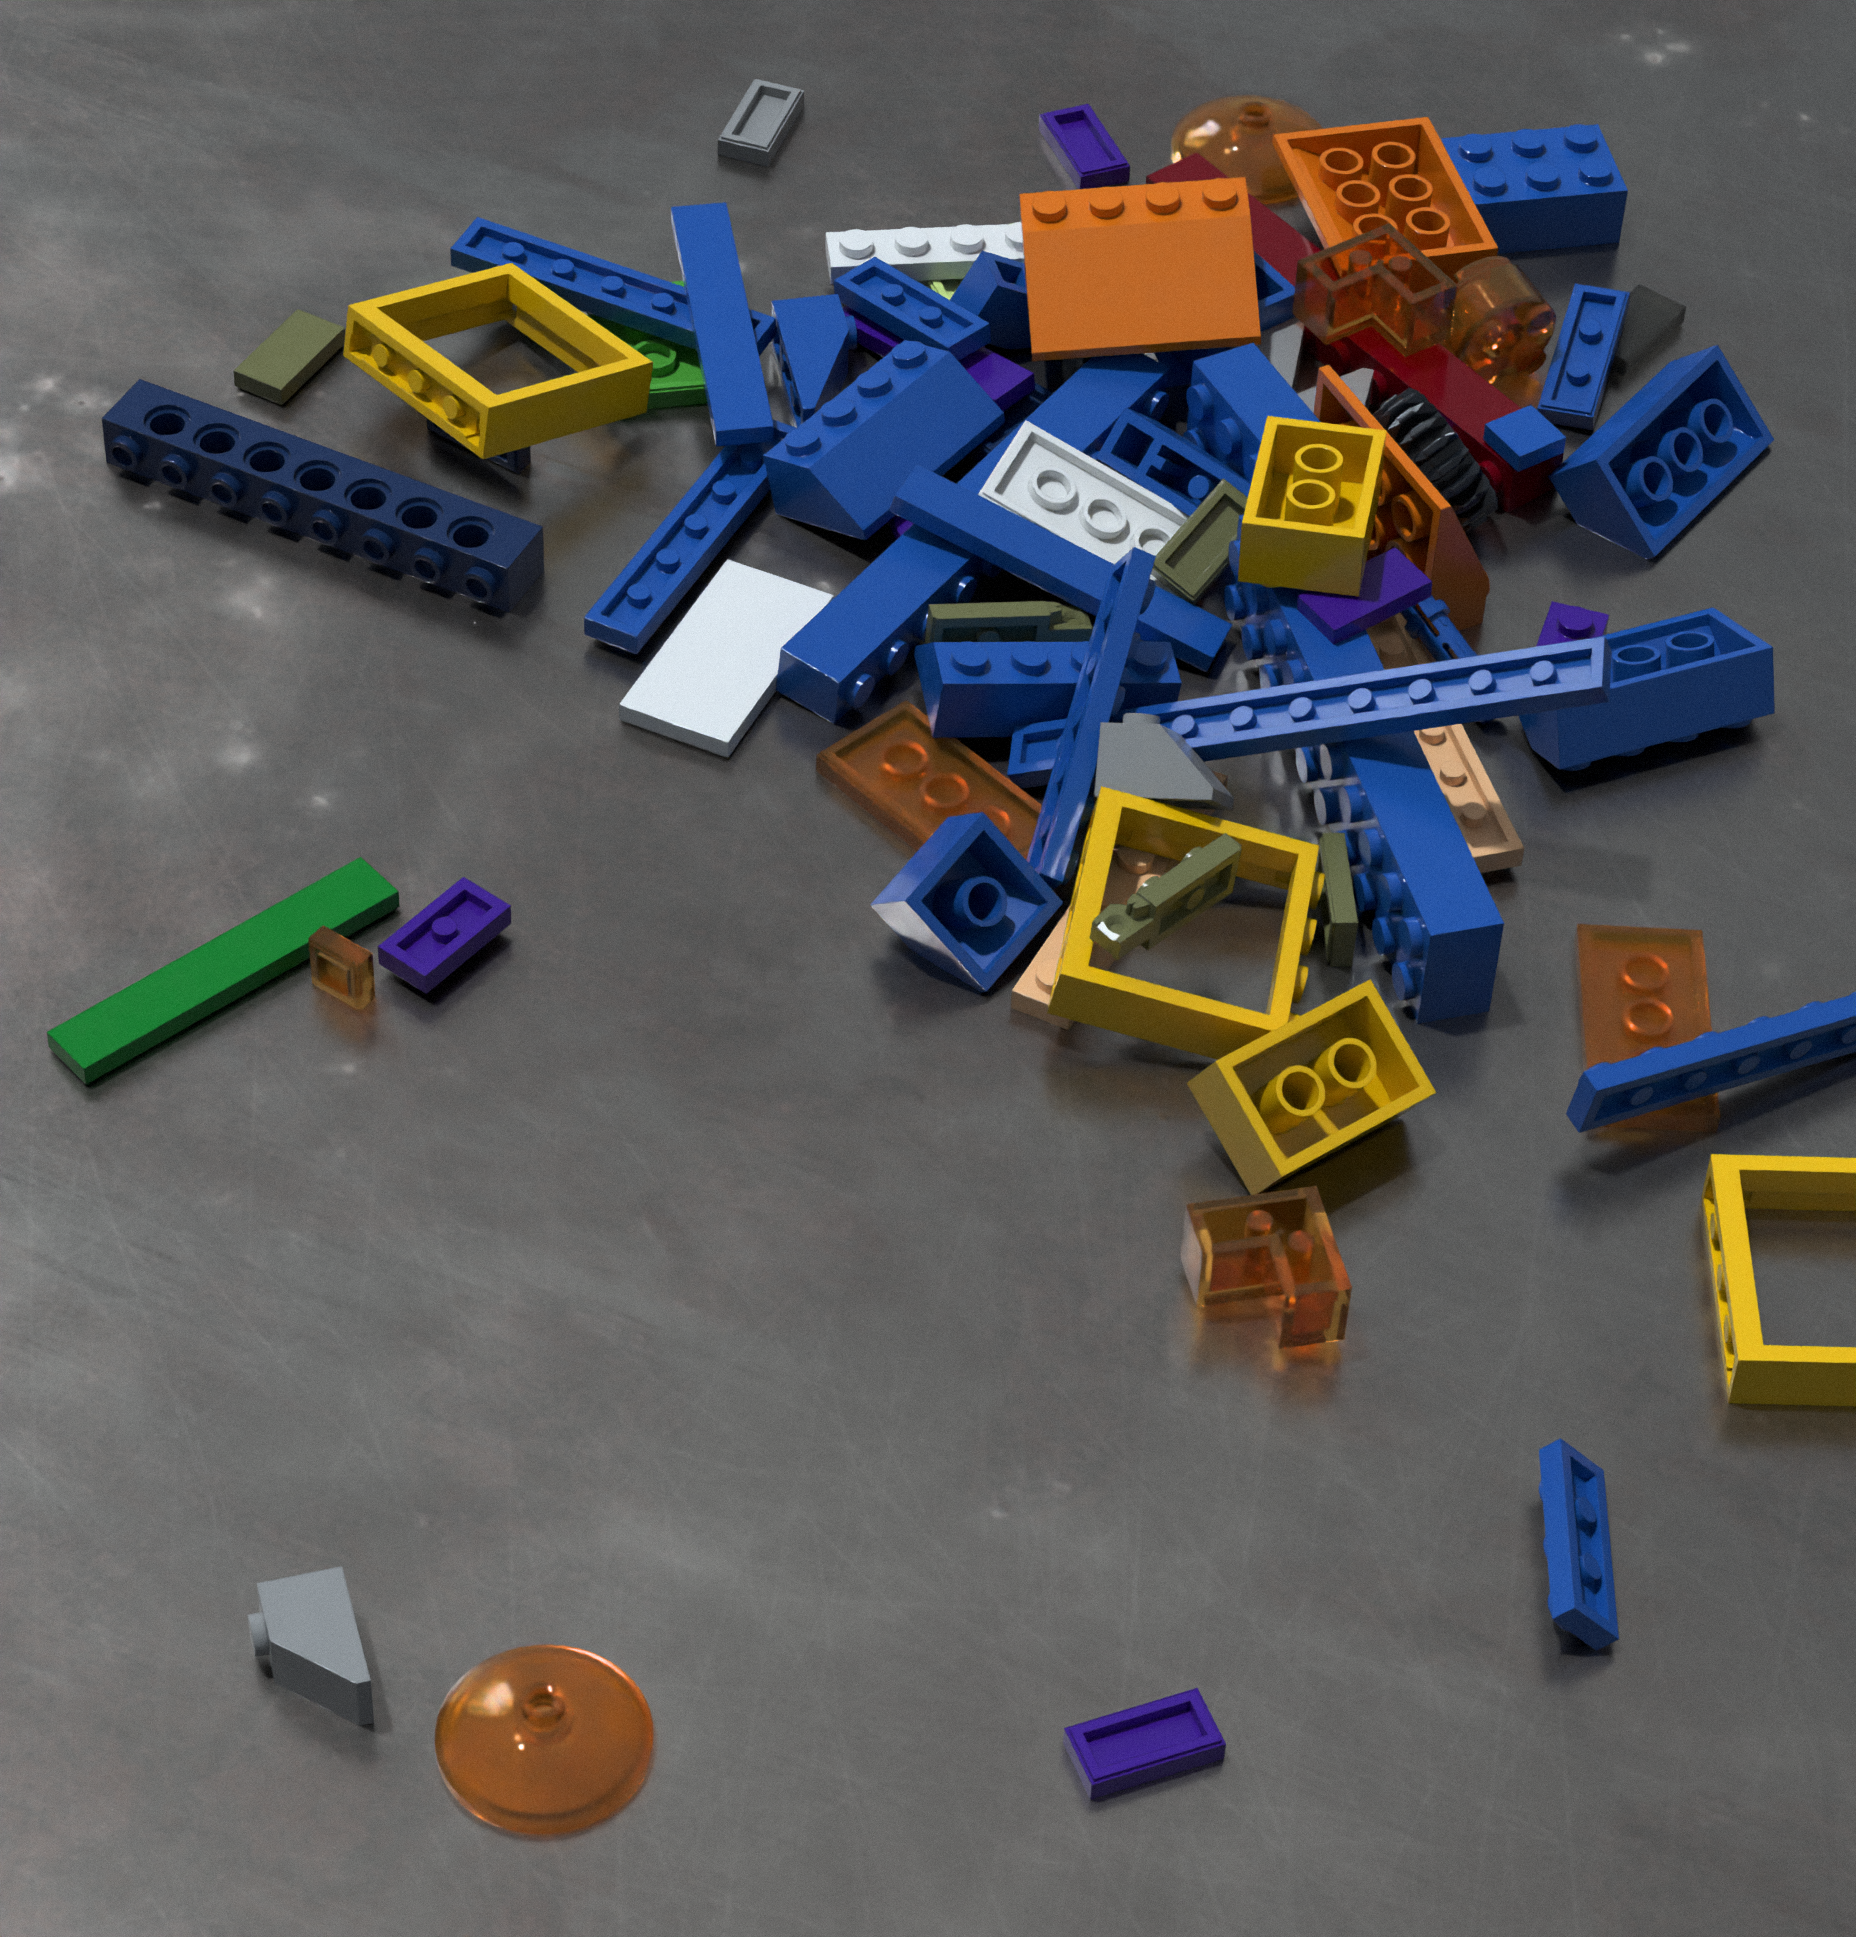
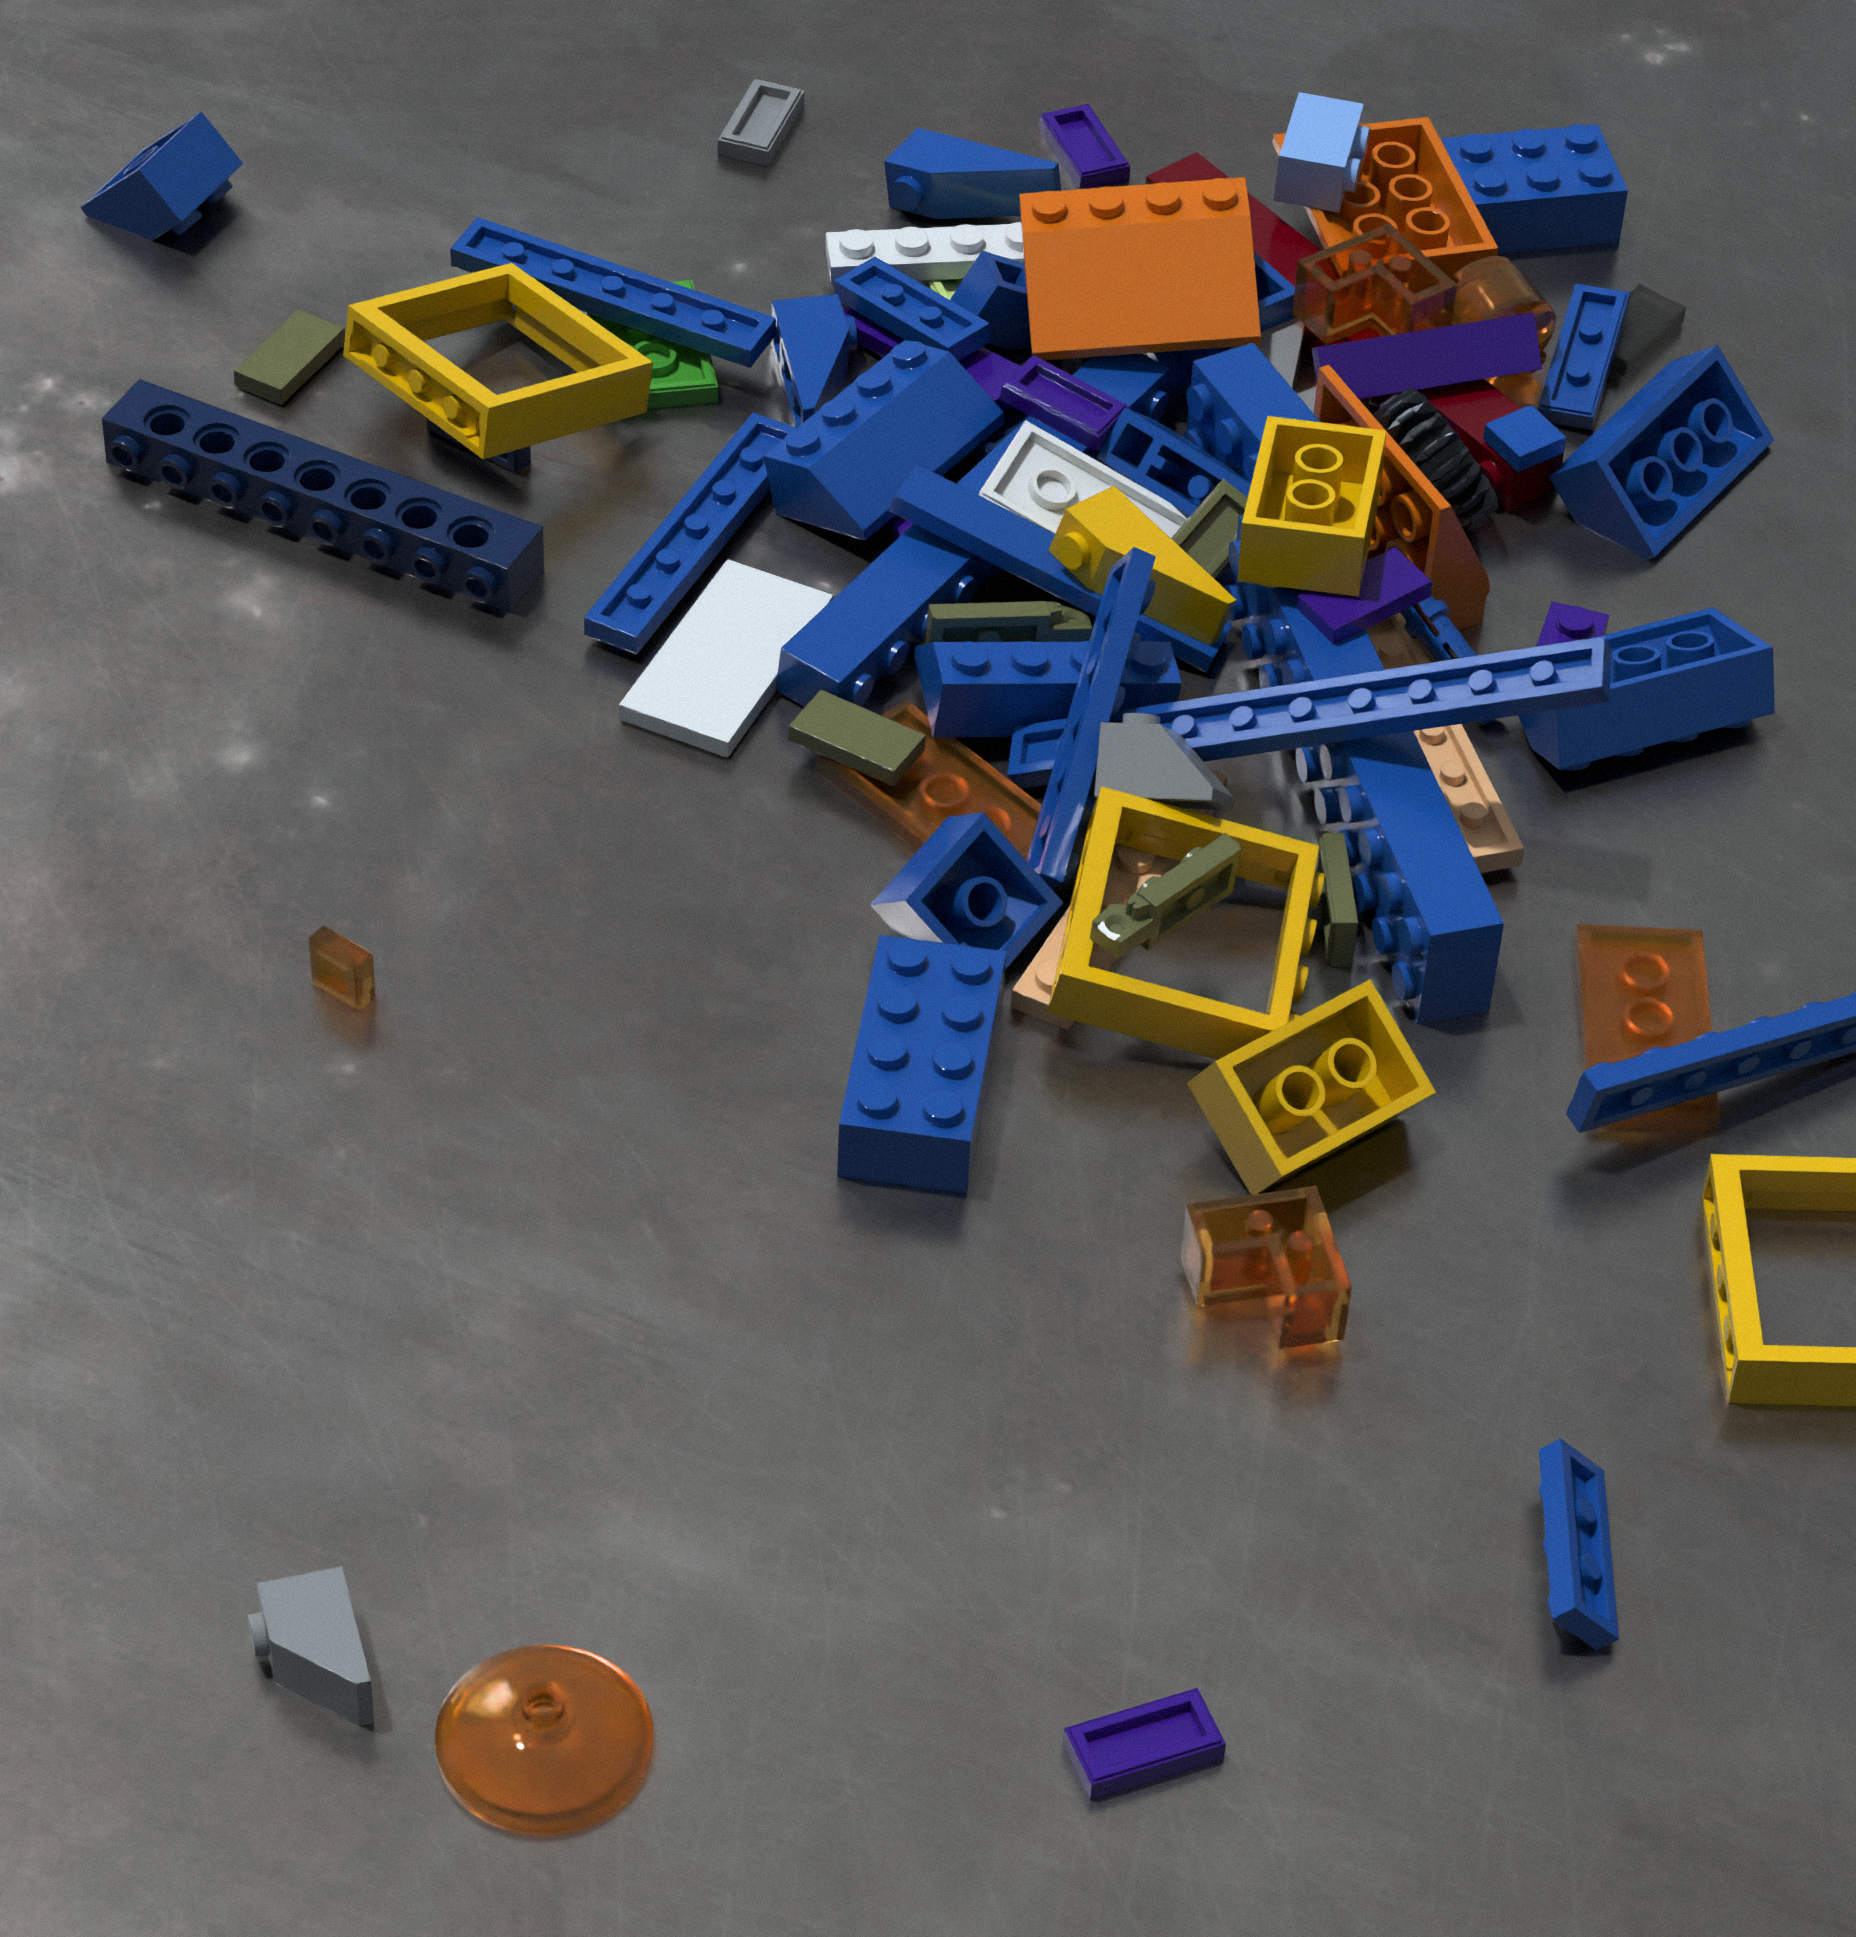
green tile [47,857,400,1084] -> none
dark purple plate [378,877,512,994] -> none
blue tile [671,202,774,446] -> none
clear orange dish [1171,94,1324,204] -> none
none -> blue slope [80,112,243,241]
none -> olive tile [789,690,926,786]
none -> blue brick [837,935,1007,1194]
none -> blue slope [884,128,1061,219]
none -> dark purple tile [1000,355,1130,452]
none -> yellow slope [1048,486,1237,645]
none -> light blue brick [1274,92,1370,213]
none -> dark purple tile [1312,313,1542,399]

